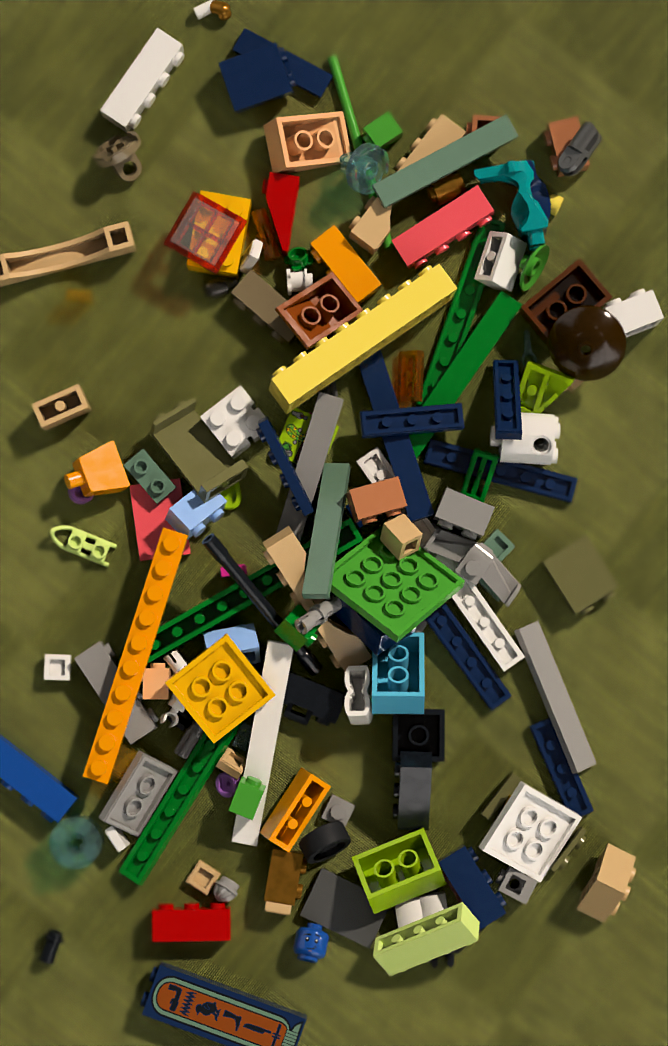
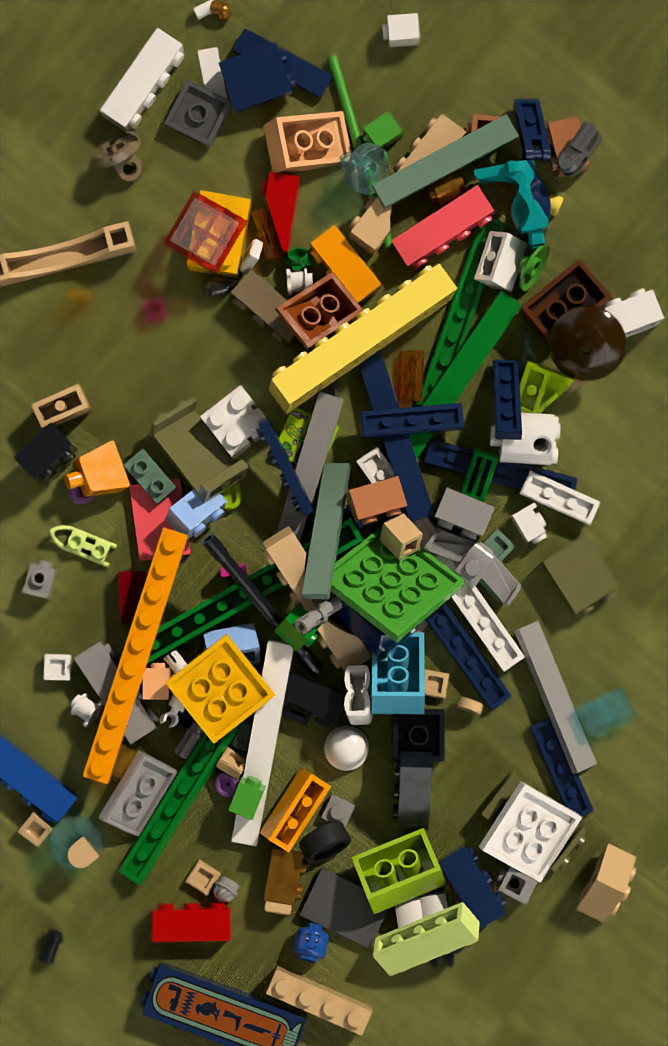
white tile [105,826,130,852] -> none
none -> black brick [13,422,78,484]
none -> tan plate [18,810,55,847]
none -> light grey brick [22,560,58,599]
none -> tan tile [68,836,100,868]
none -> white brick [70,693,104,728]
none -> dark red slope [118,570,146,623]
none -> clear pink plate [141,296,169,324]
none -> dark grey plate [164,79,232,148]
none -> white sticker [198,47,227,99]
none -> tan brick [266,965,372,1036]
none -> white helmet [324,726,369,771]
none -> white brick [382,13,420,47]
none -> tan tile [424,670,449,699]
none -> tan tile [456,697,483,715]
none -> white brick [511,502,547,544]
none -> dark blue plate [513,99,551,162]
none -> white tile [519,470,600,525]
none -> clear light blue brick [574,687,636,739]

